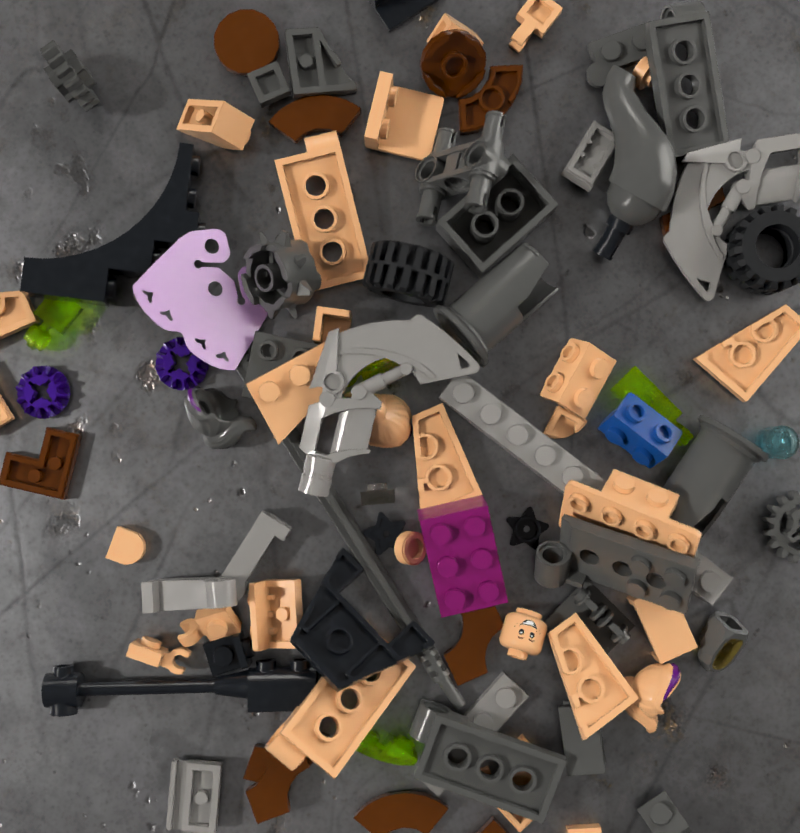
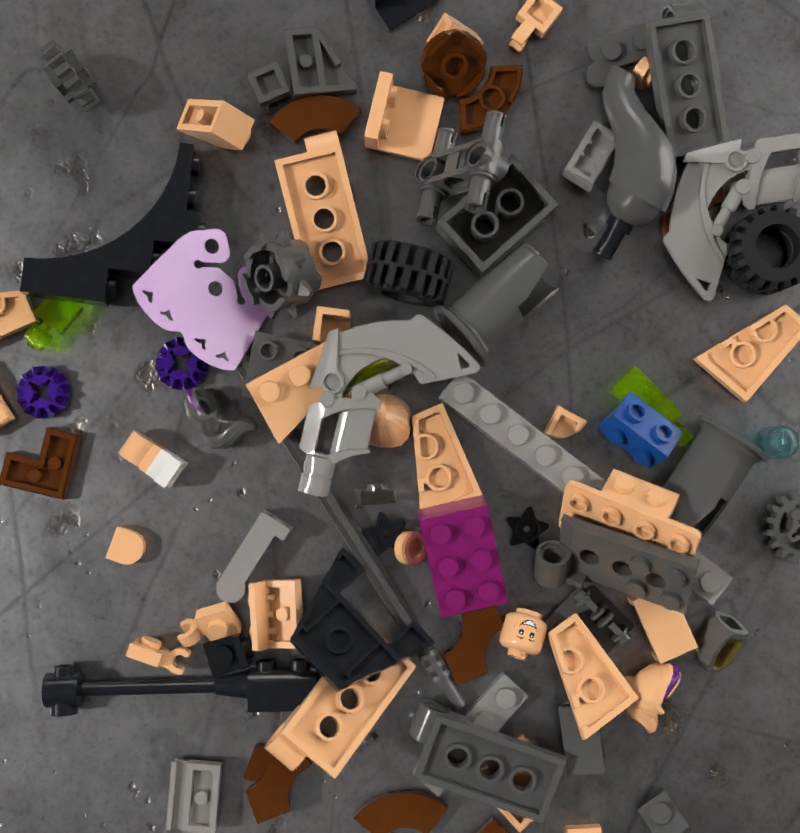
light grey leg [141,577,237,614] -> none
reddish brown tile [214,9,280,77] -> none
clear neon green slope [356,730,418,766] -> none
light nougat bracket [540,338,617,419] -> none
none -> leg [118,430,188,488]

